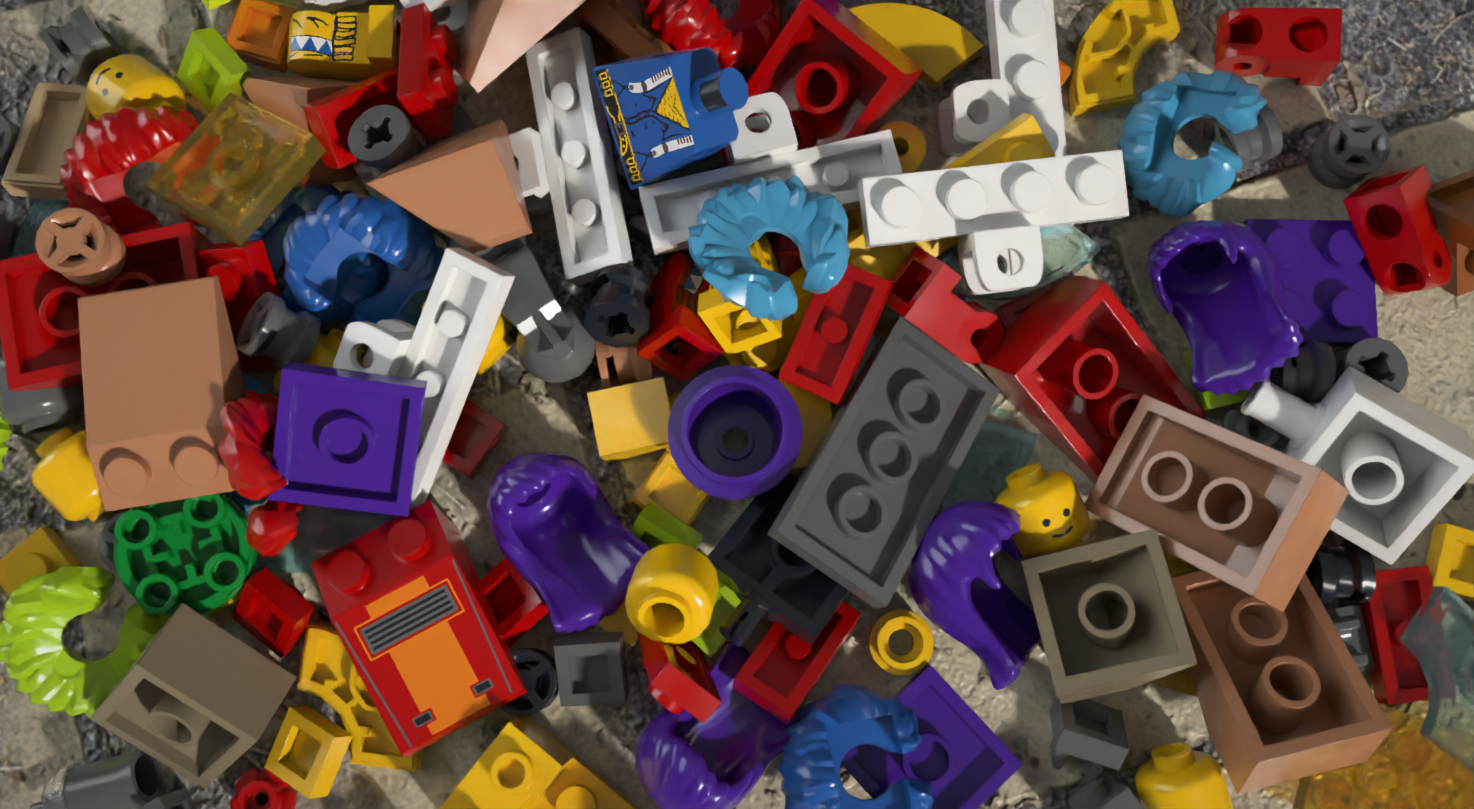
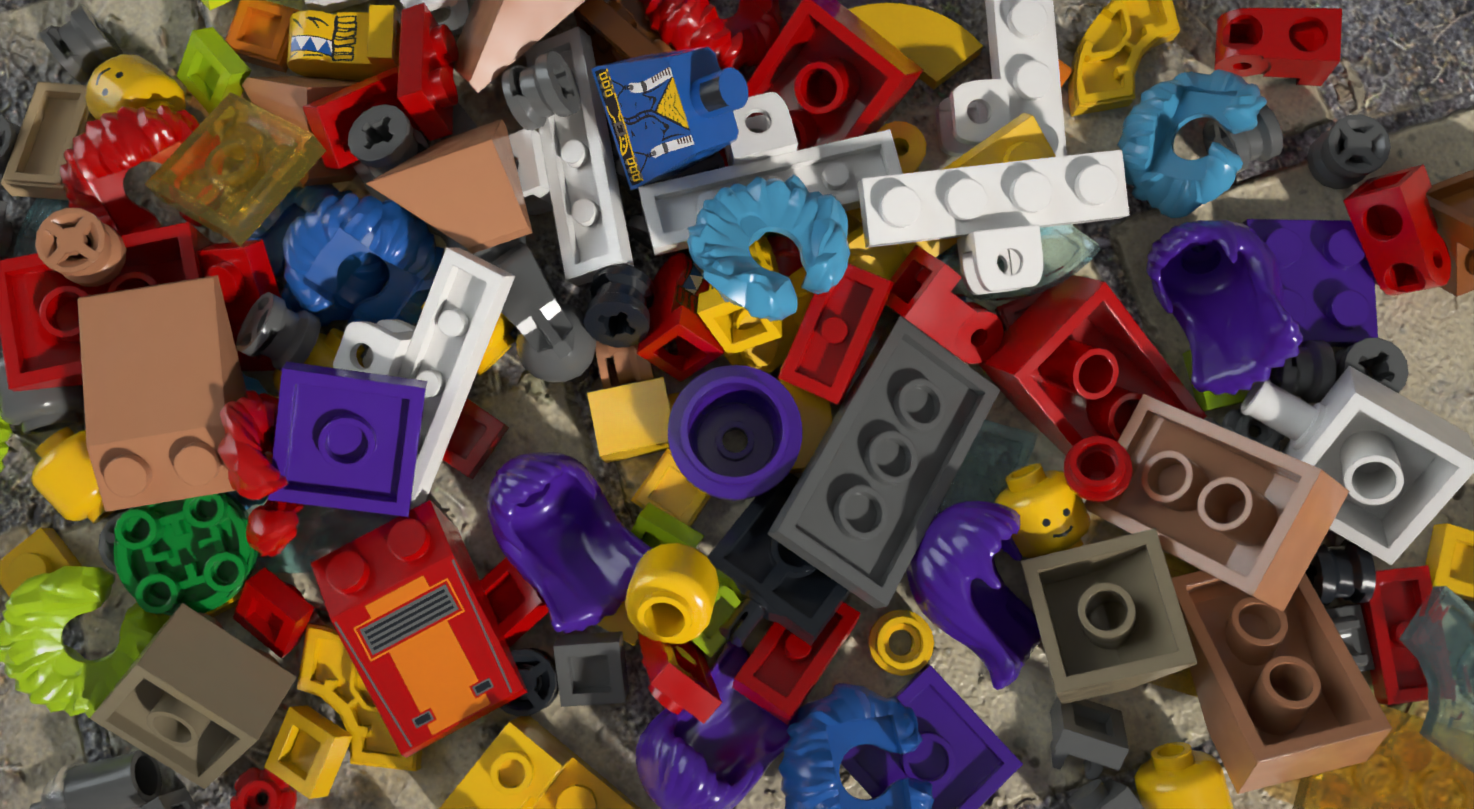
none -> dark grey wheel [502,51,581,131]
none -> red plate [1064,436,1132,502]

